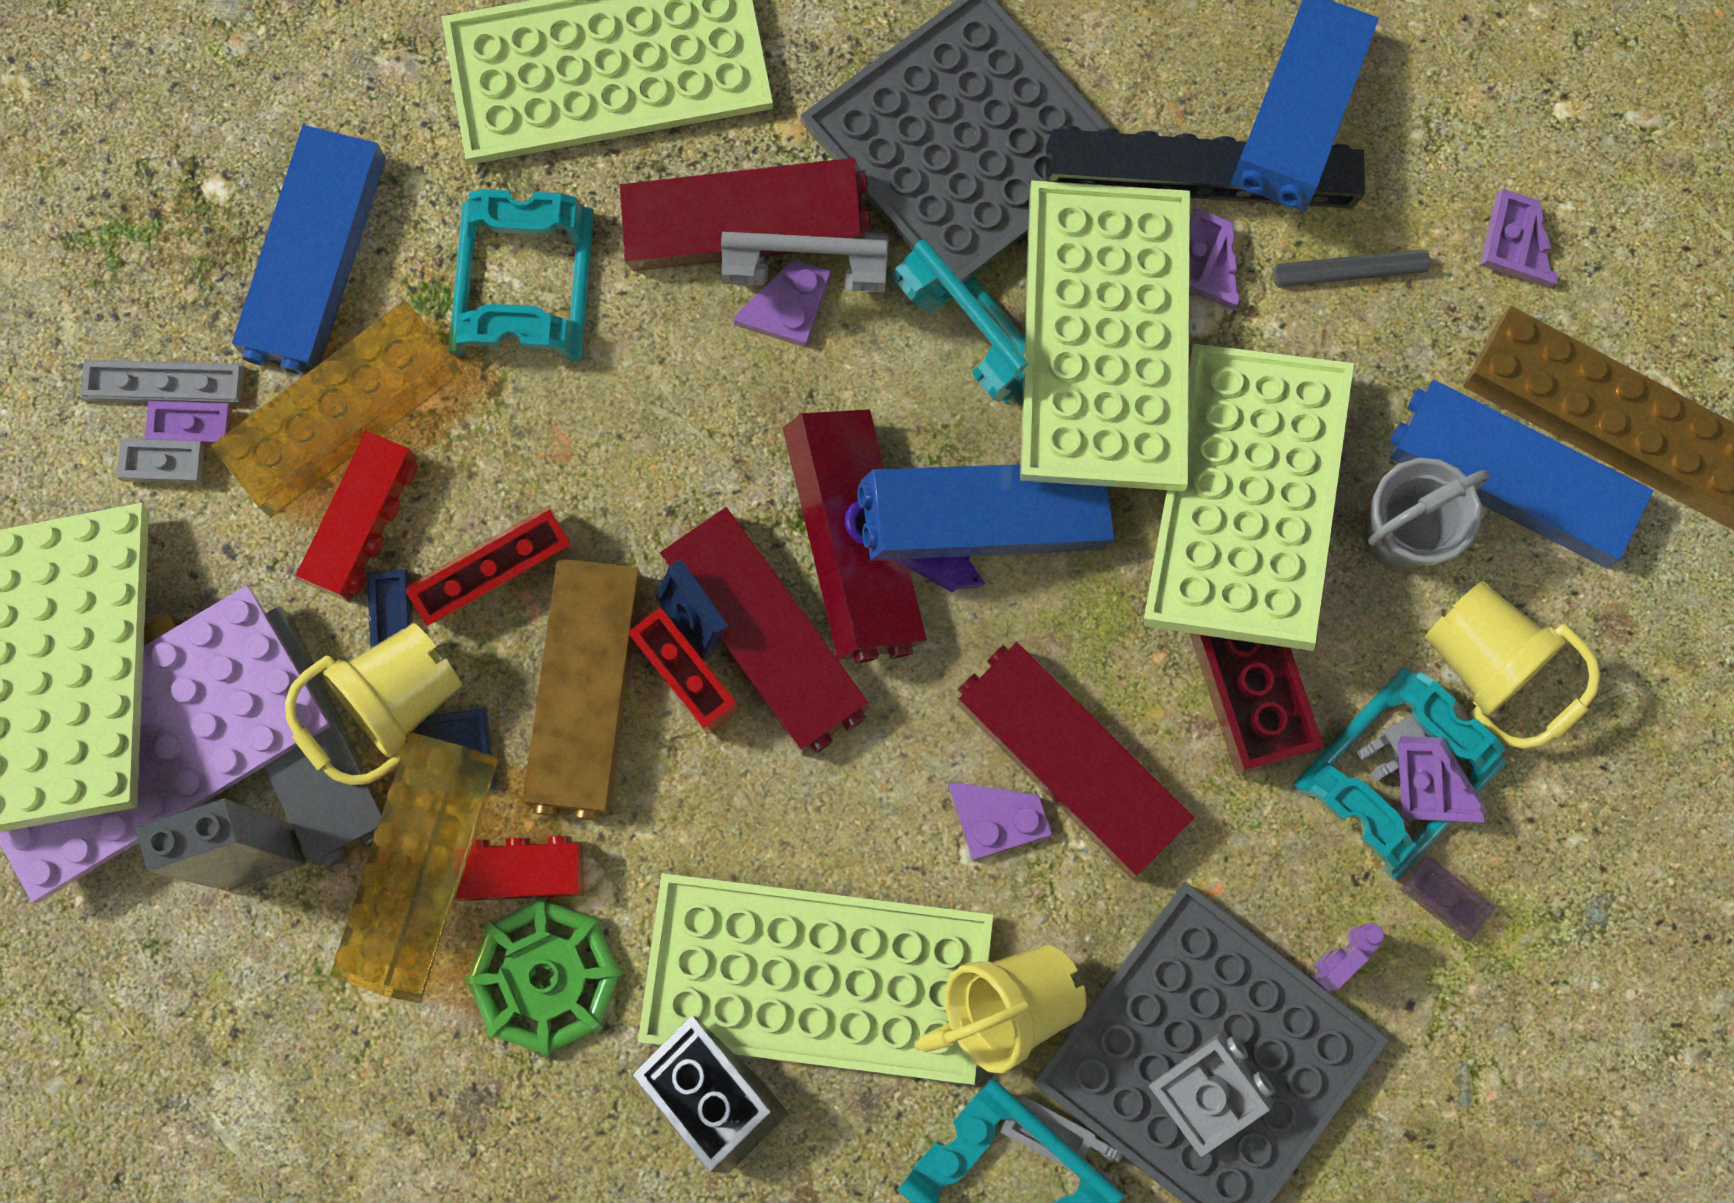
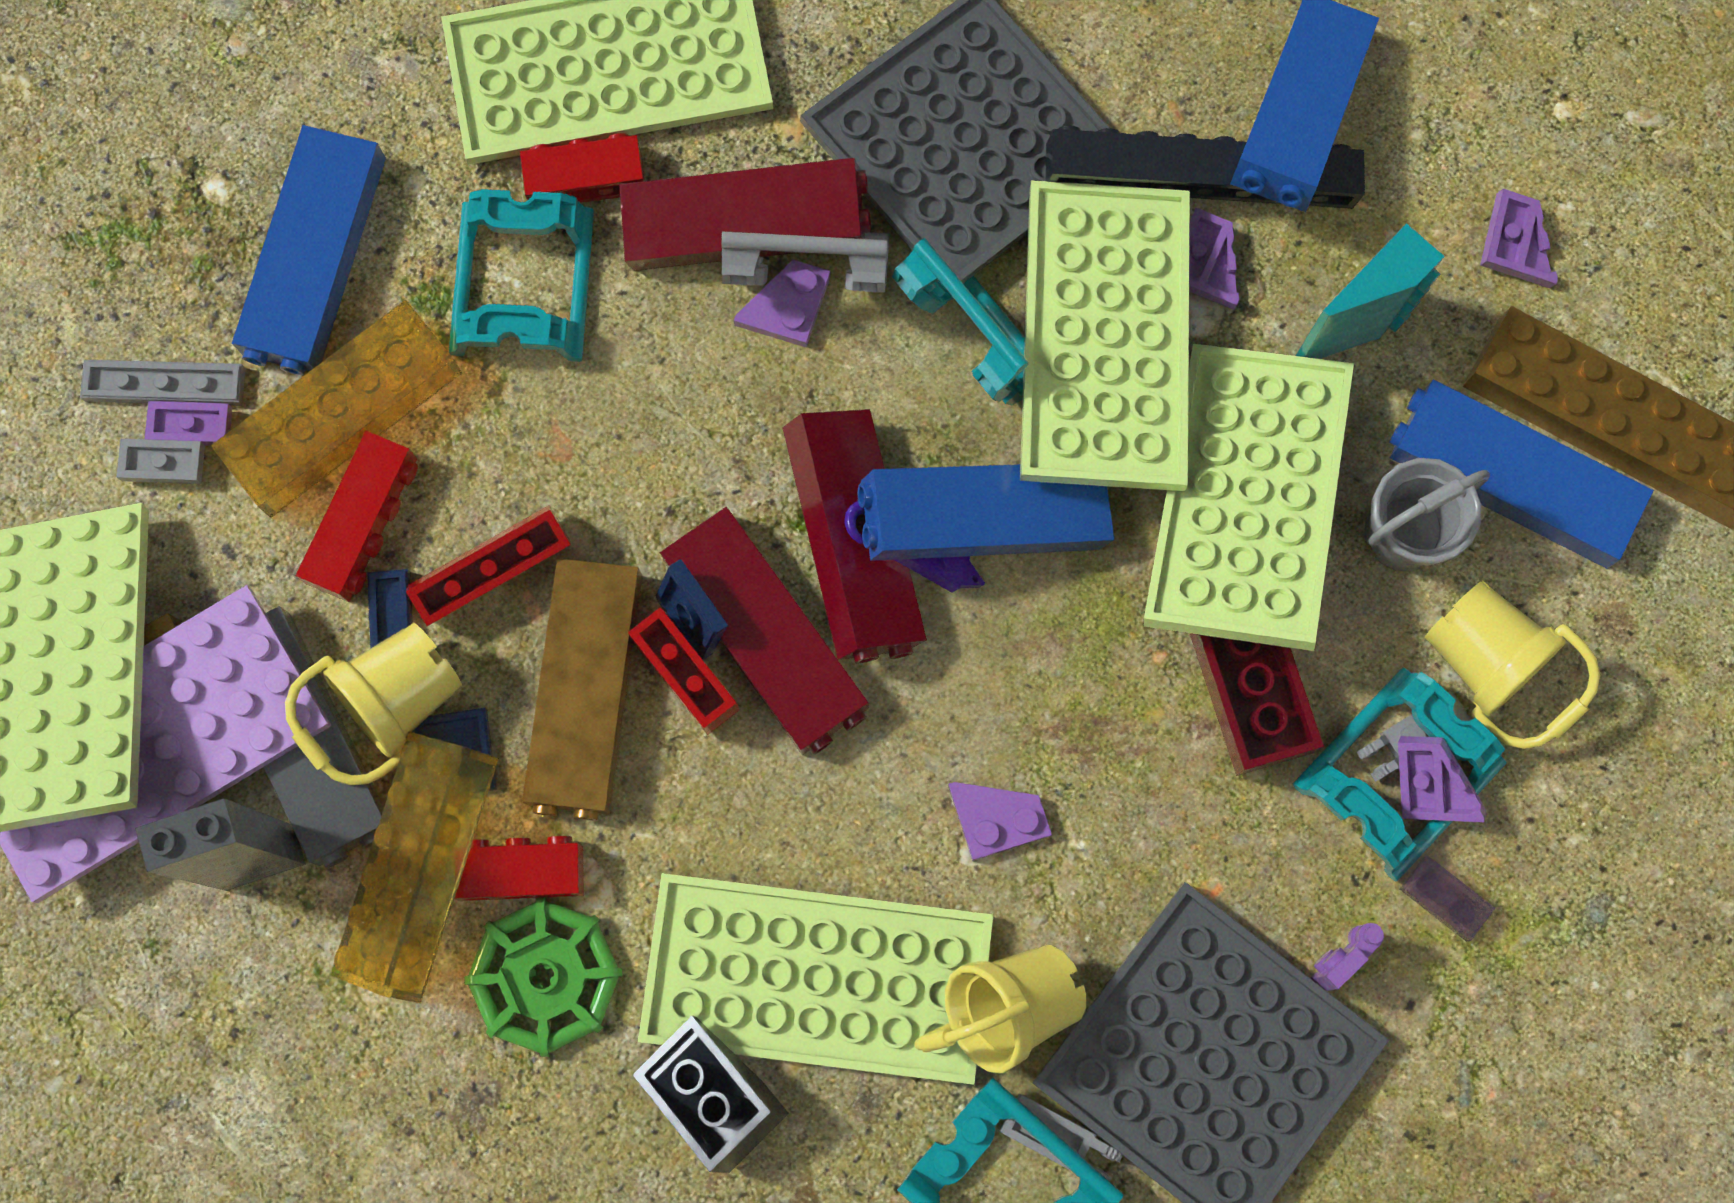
dark red brick [957,642,1195,879] -> none
light grey plate [1149,1031,1275,1157] -> none
dark grey axle [1273,249,1430,287] -> none
none -> red brick [520,133,645,203]
none -> teal slope [1296,223,1445,359]

